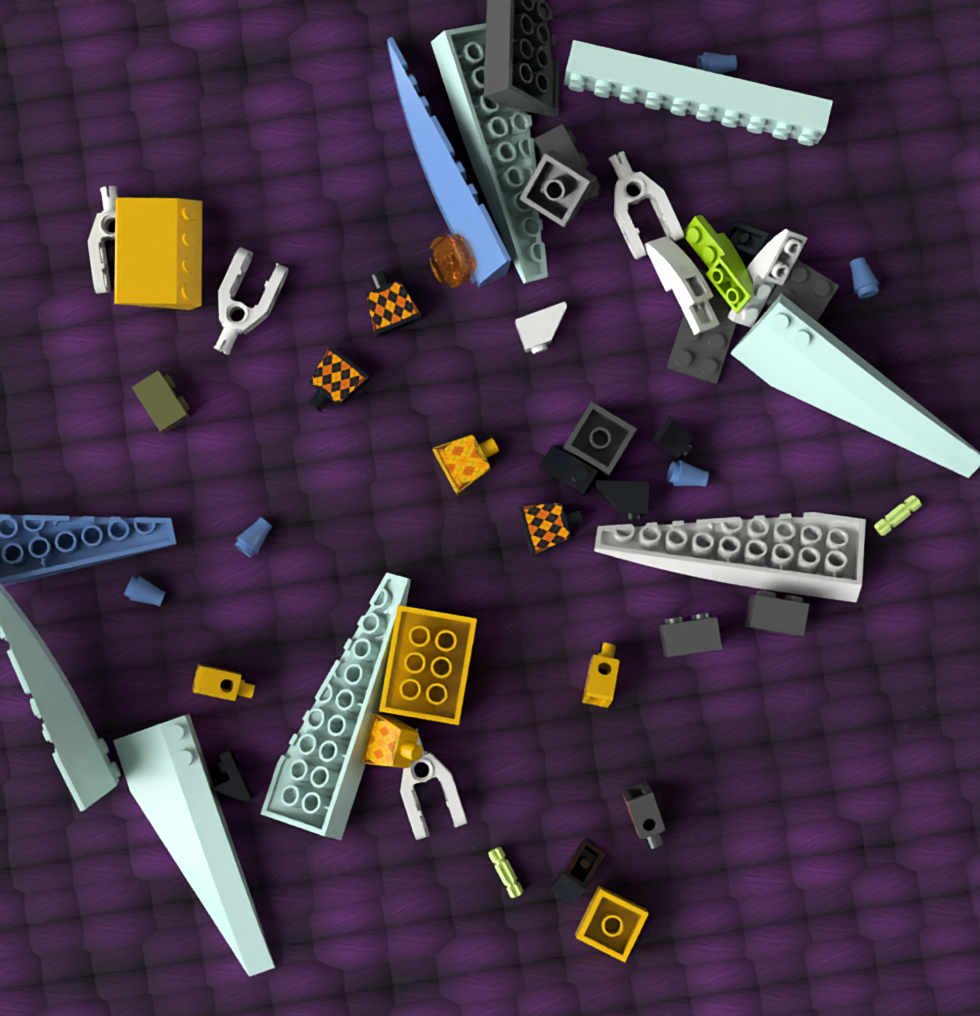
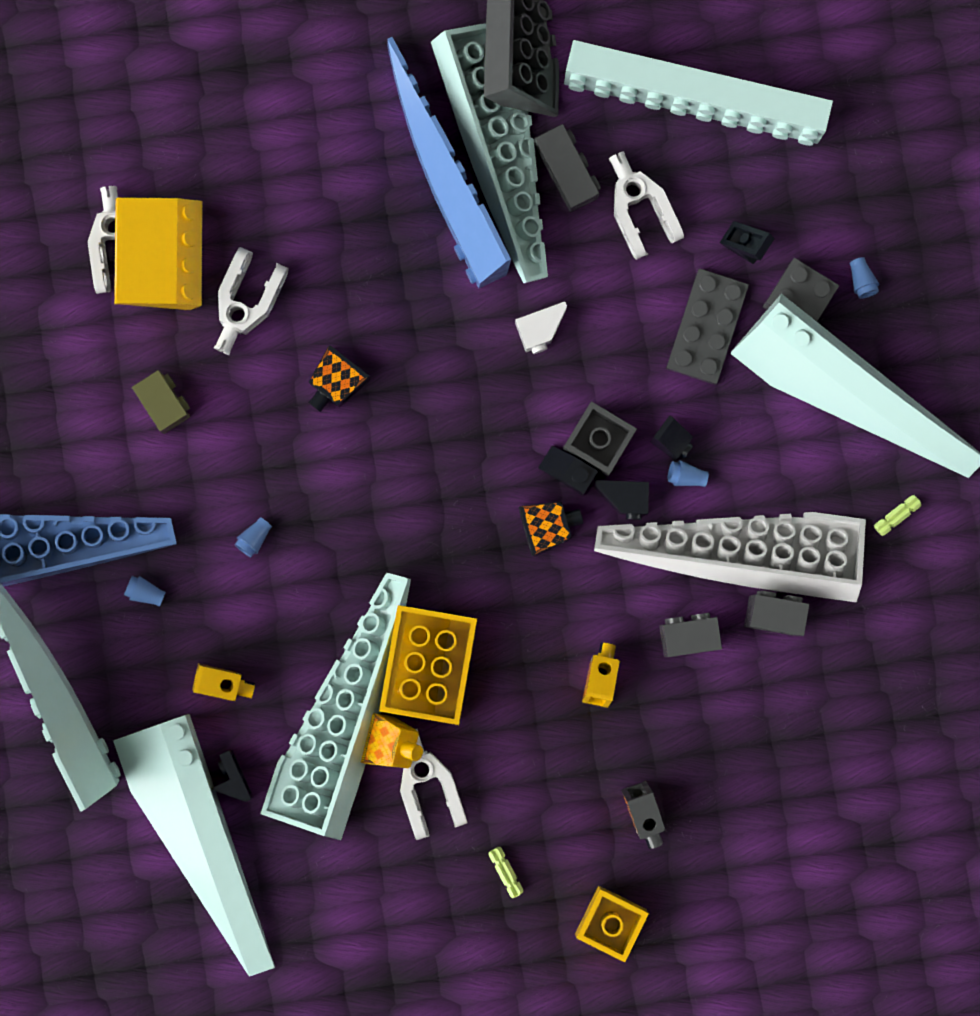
torso [365,271,422,339] -> none
clear orange plate [430,234,476,288] -> none
torso [432,435,499,495] -> none
dark grey brick [519,150,598,227] -> none
black slope [549,839,605,905] -> none
white slope [644,237,719,335] -> none
lime slope [683,215,754,314] -> none
medium blue cone [696,52,737,74] -> none
white slope [728,229,807,328] -> none

